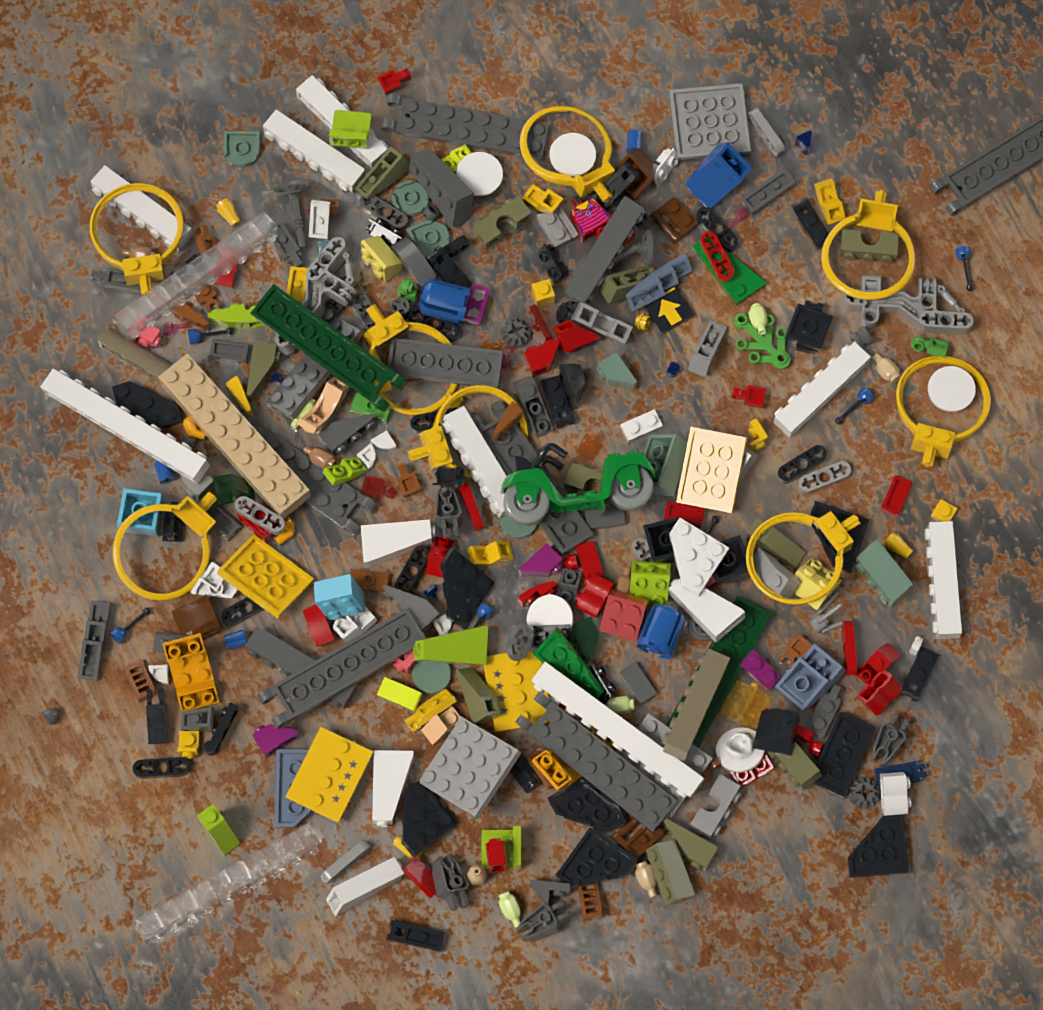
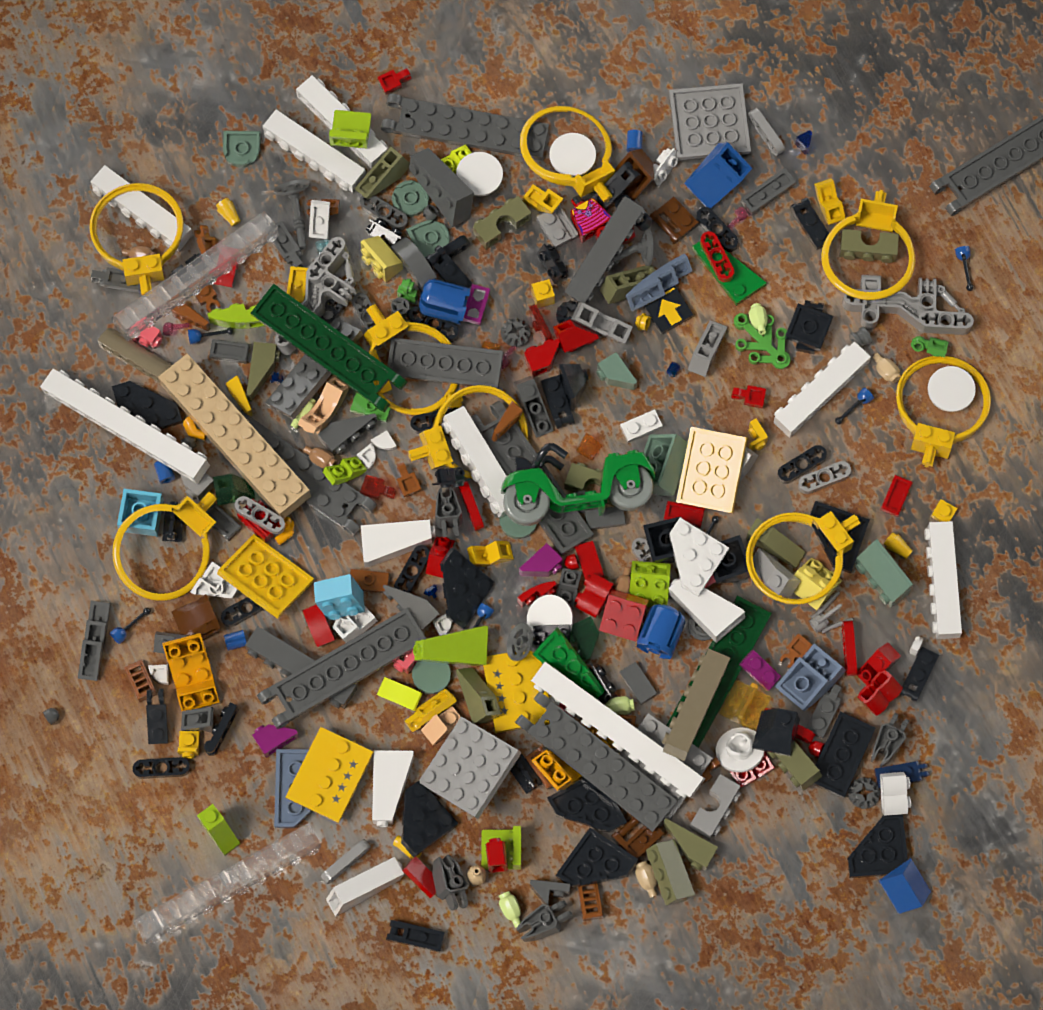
none -> blue slope [879,858,931,914]

